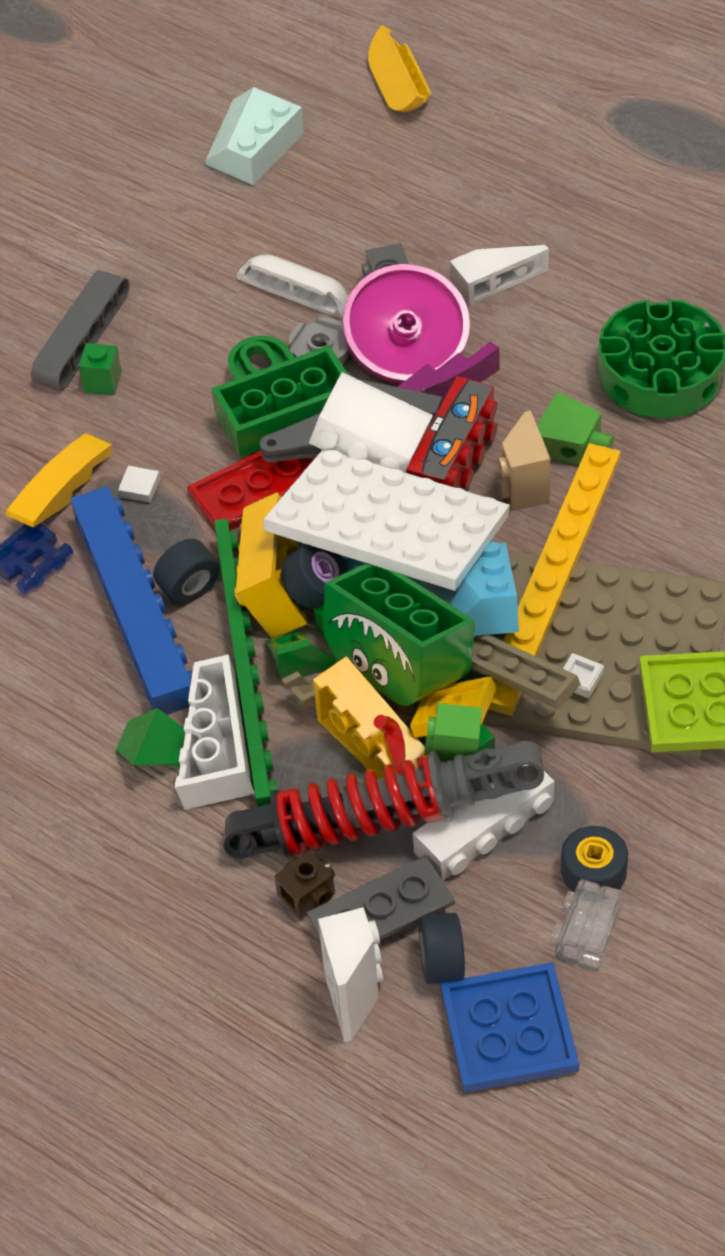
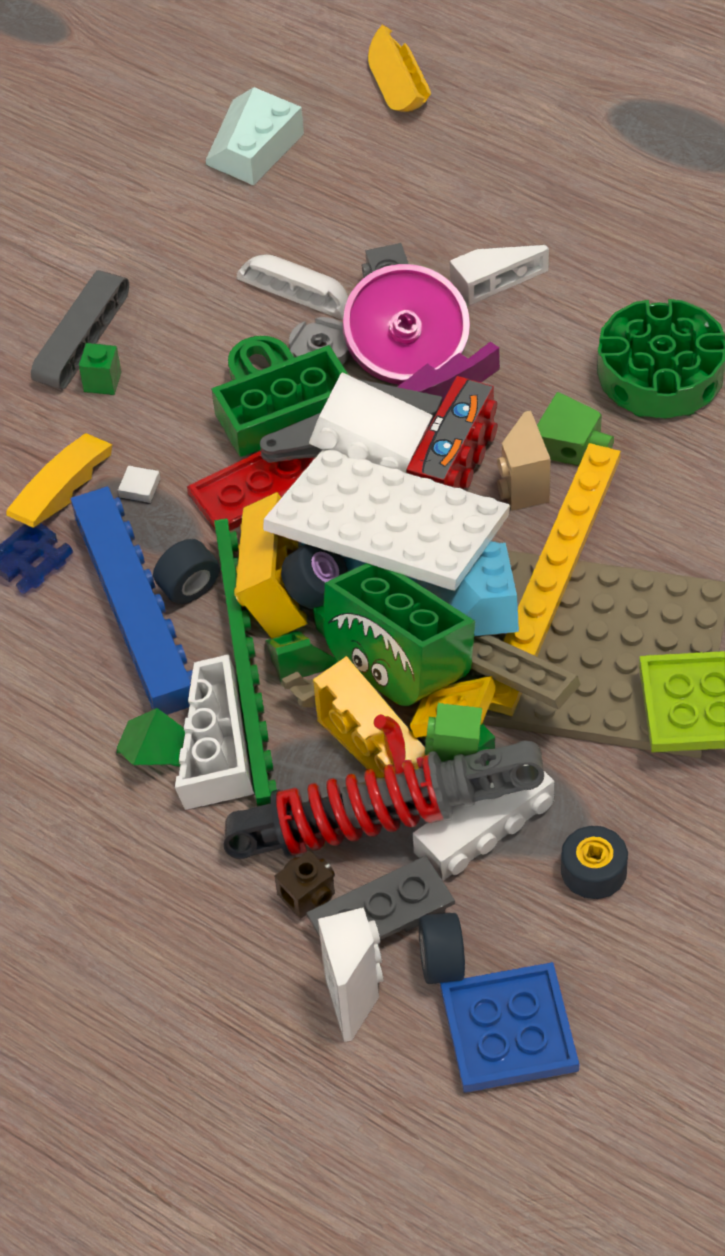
clear brick [551,879,623,972] -> none
white tile [563,653,604,699] -> none

